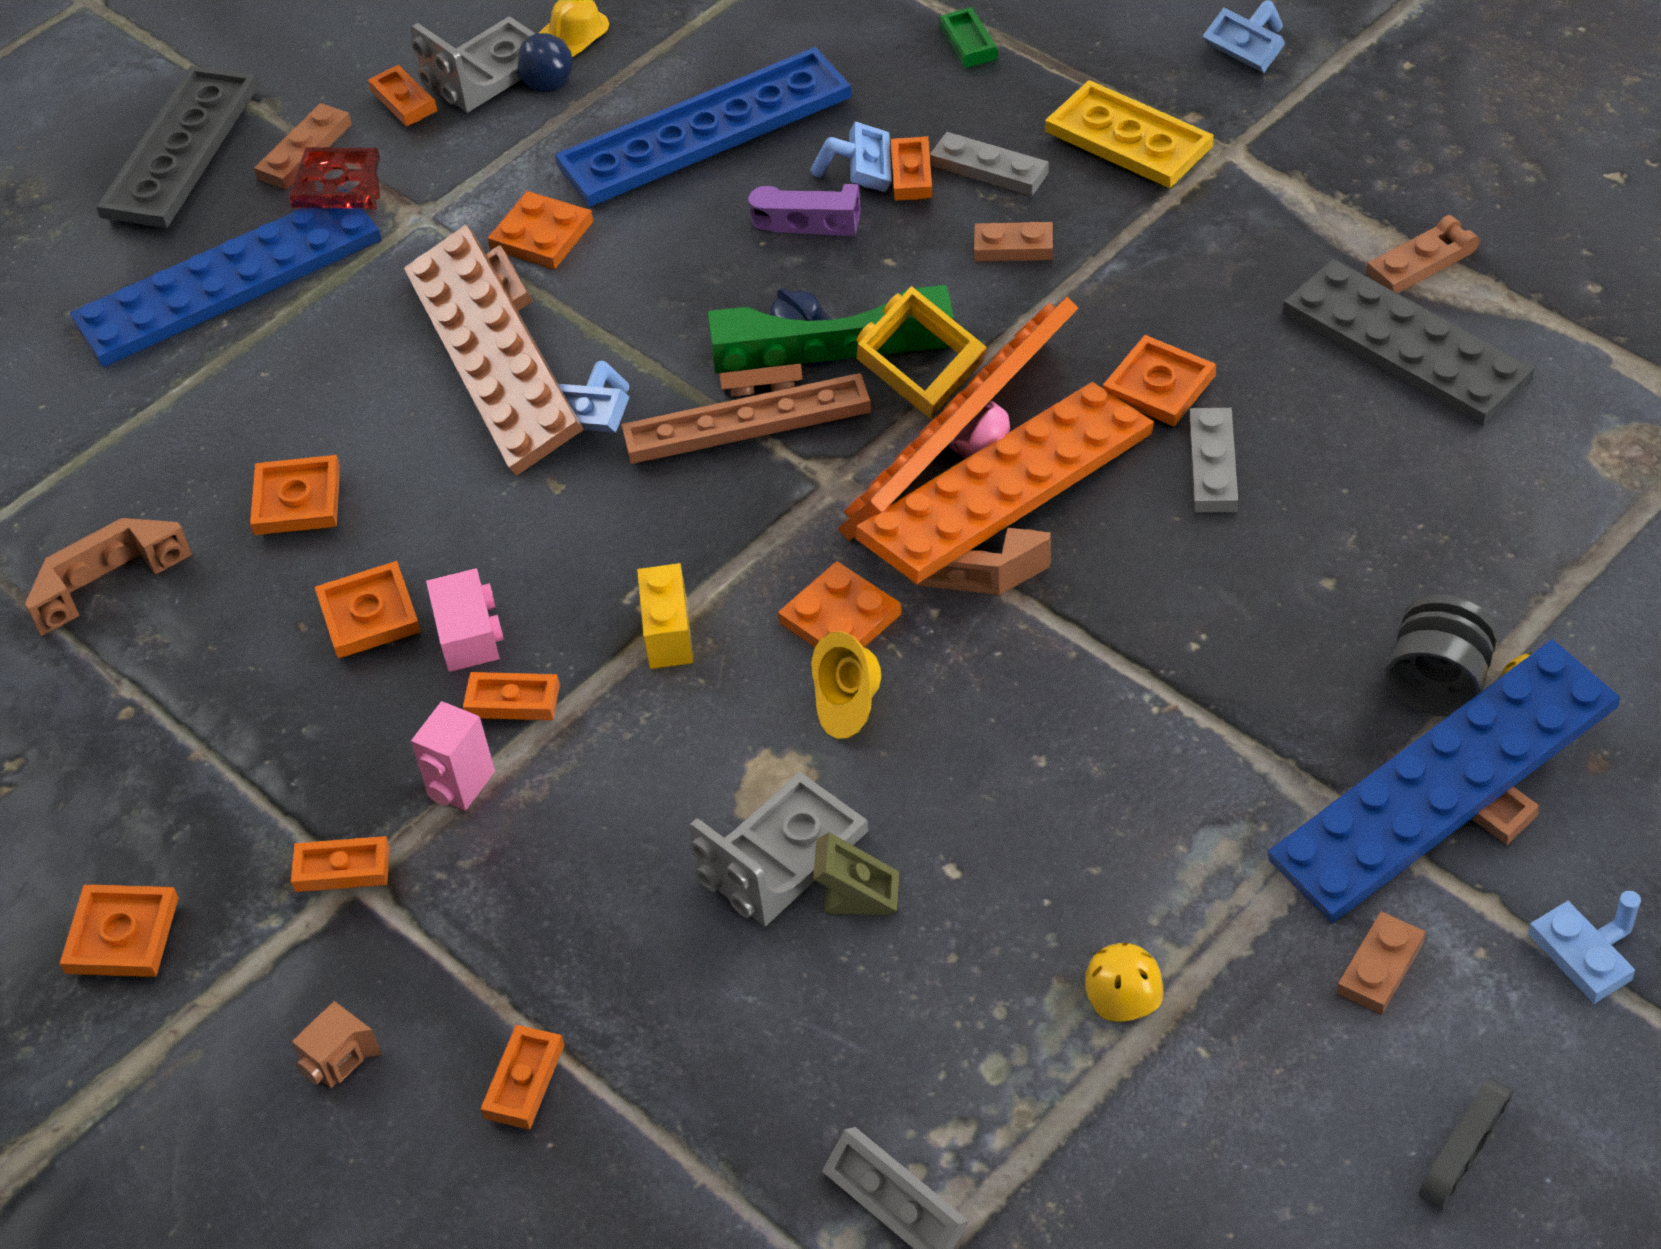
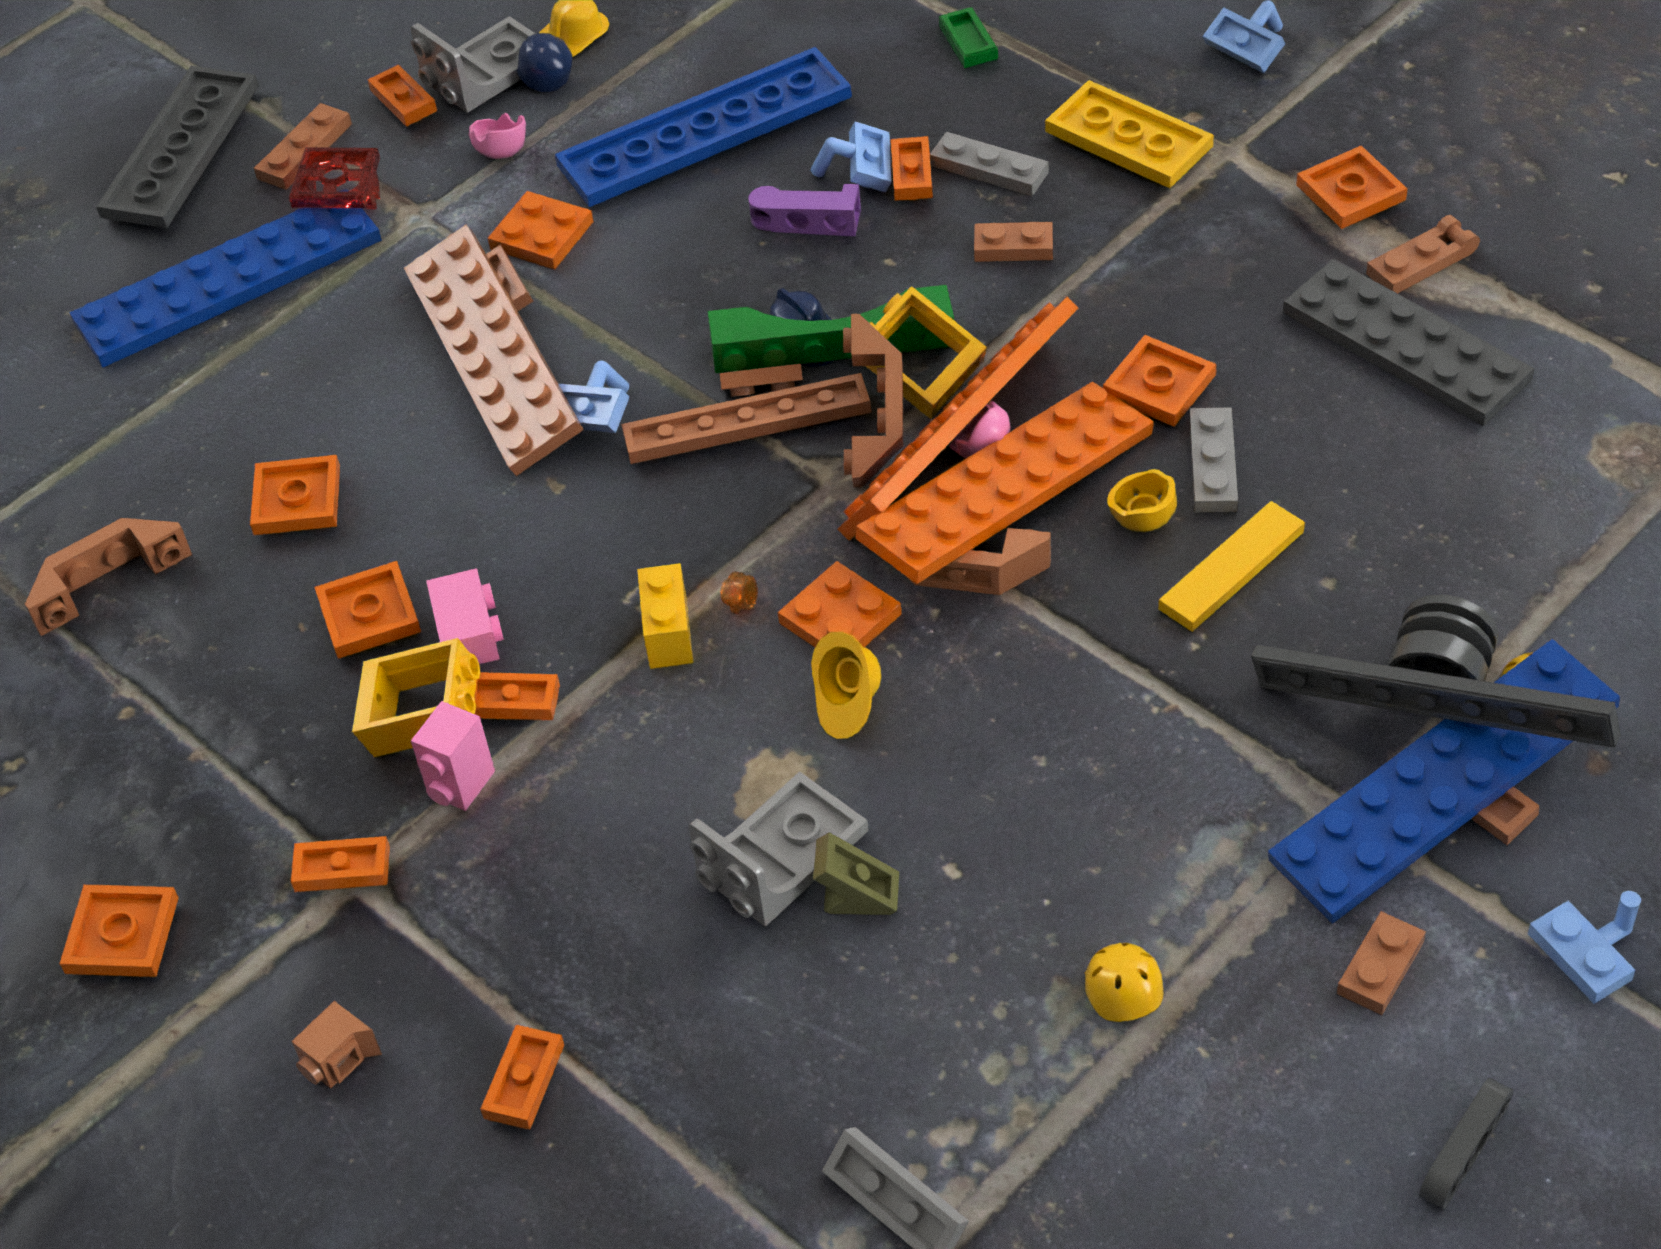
none -> yellow window [352,638,480,757]
none -> bright pink hair [469,113,526,159]
none -> clear orange plate [720,571,758,614]
none -> nougat slope [843,314,903,487]
none -> yellow helmet [1107,469,1177,532]
none -> yellow tile [1158,501,1305,632]
none -> dark grey tile [1251,645,1621,748]
none -> orange plate [1296,146,1408,229]

